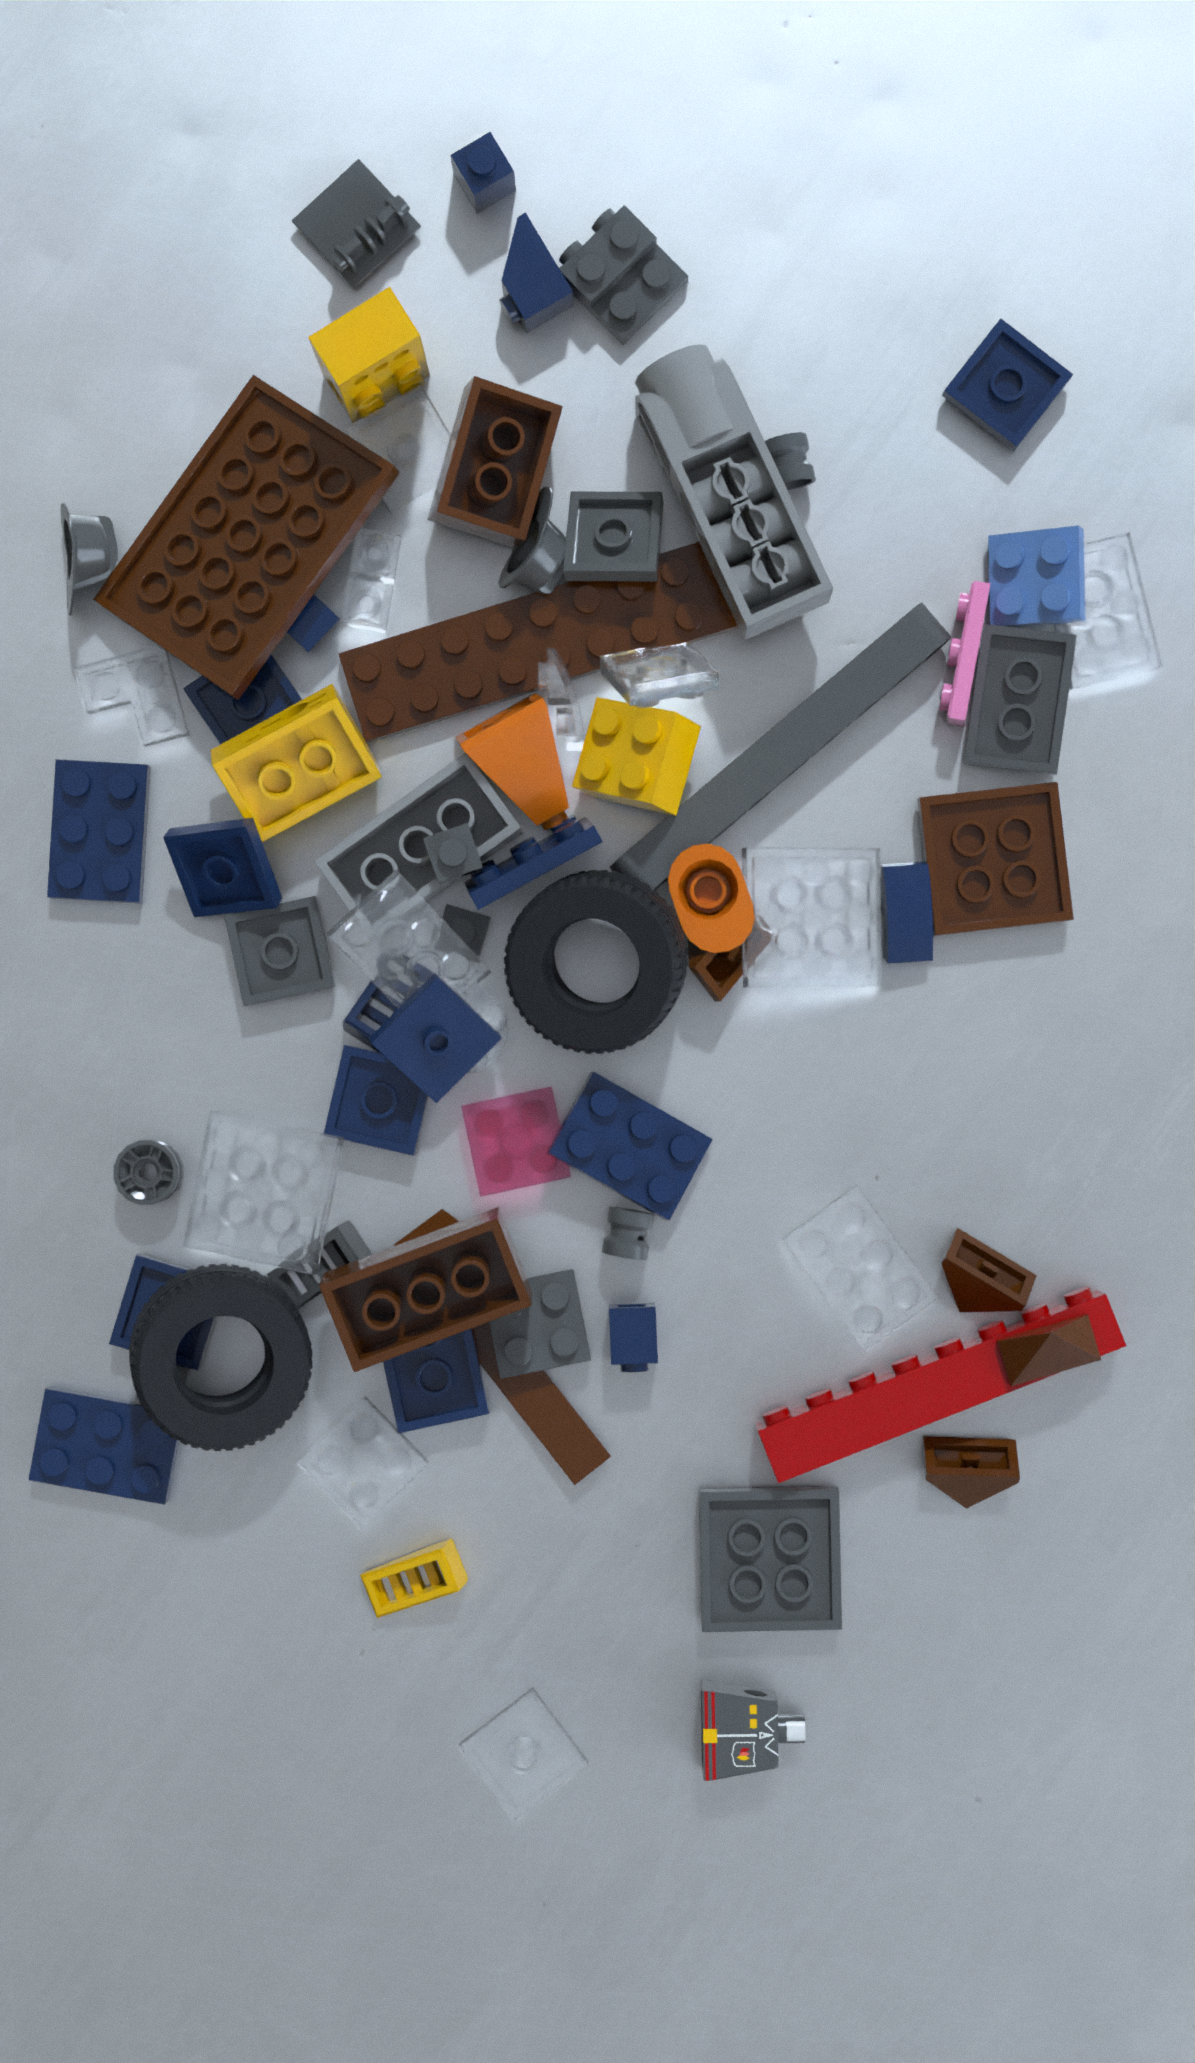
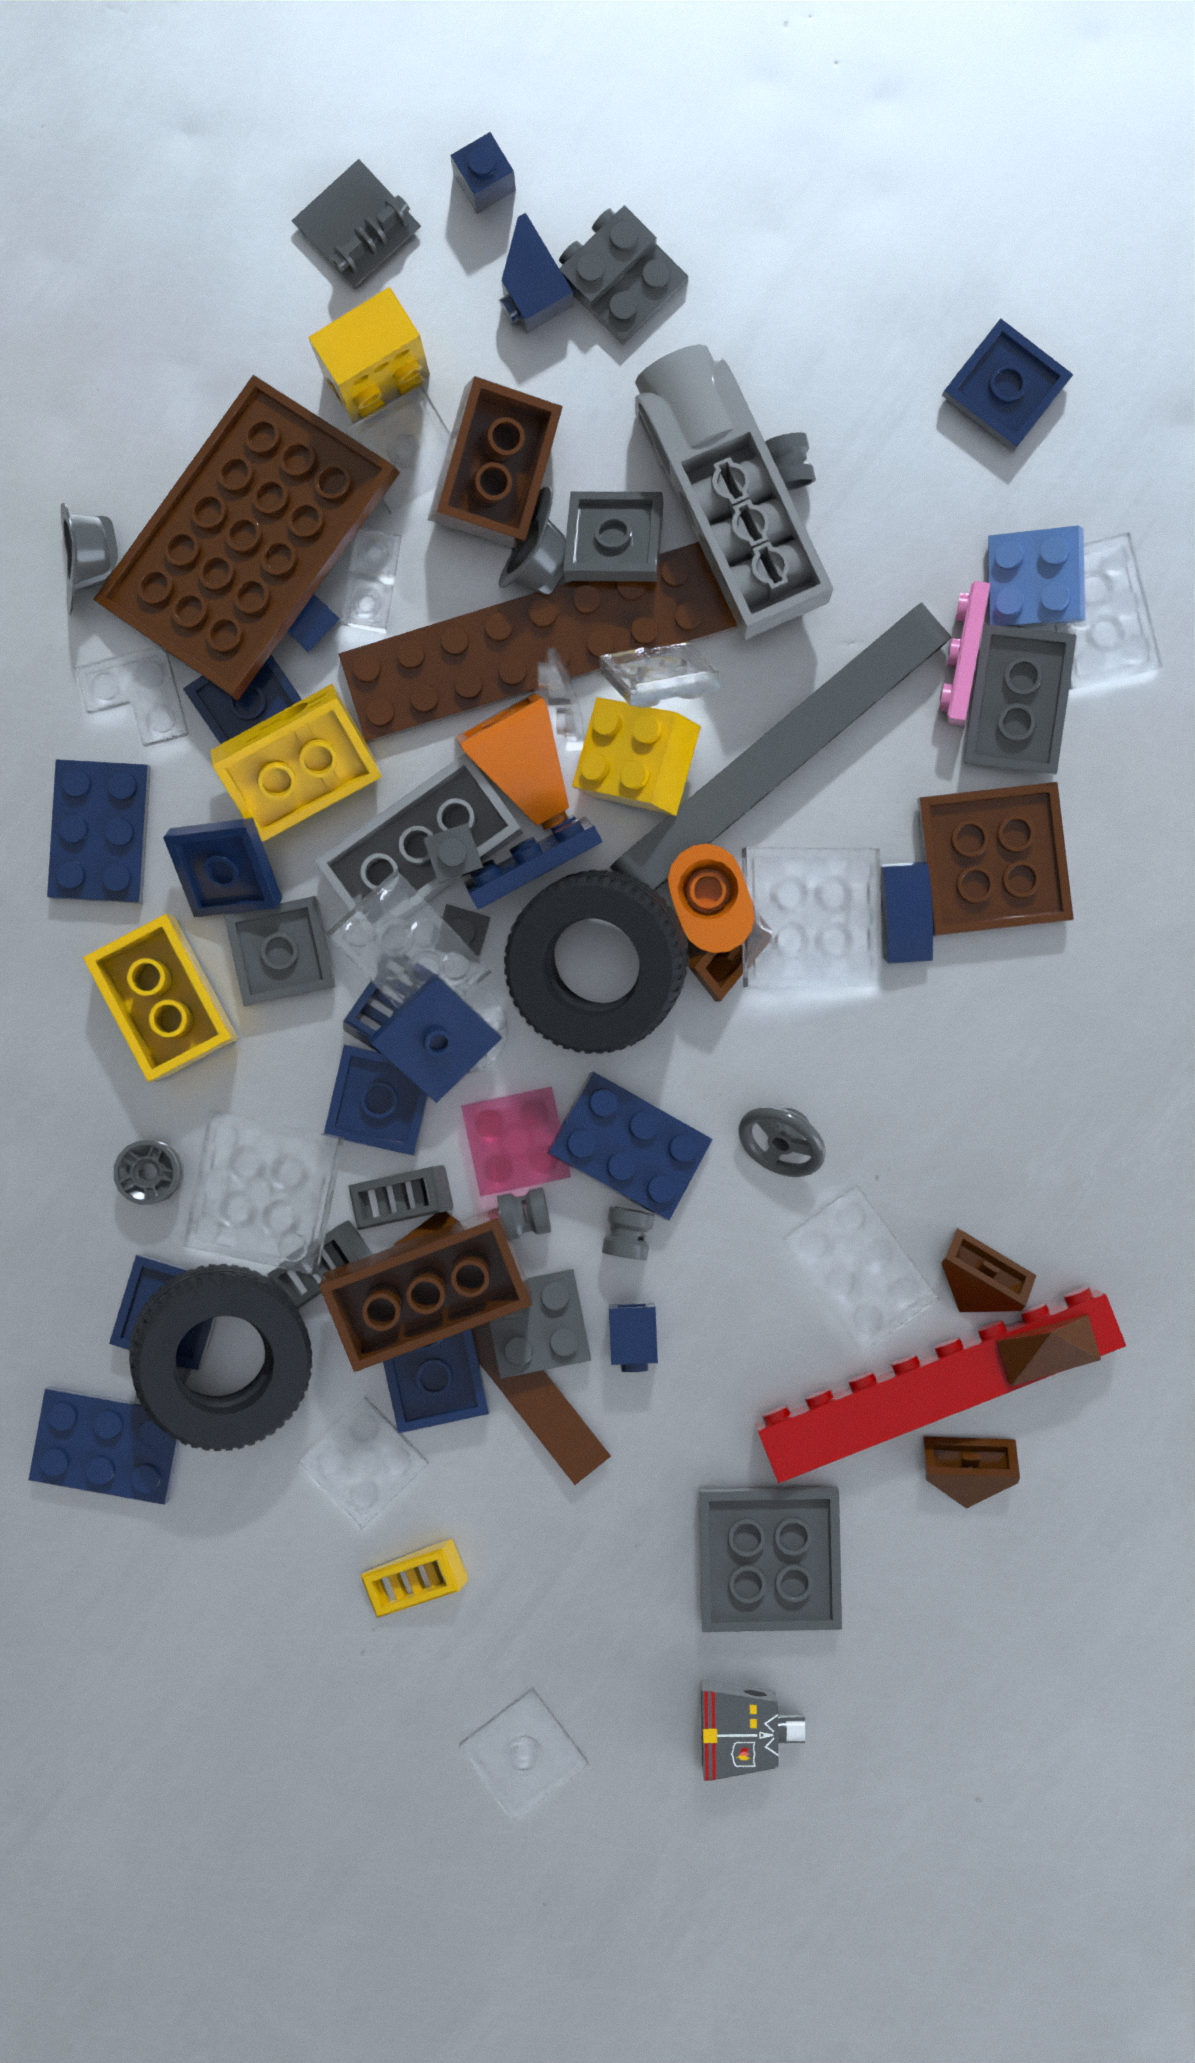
none -> yellow brick [83,914,239,1082]
none -> dark grey slope [348,1165,453,1230]
none -> dark grey wheel [497,1187,551,1240]
none -> dark grey piece [738,1106,826,1177]

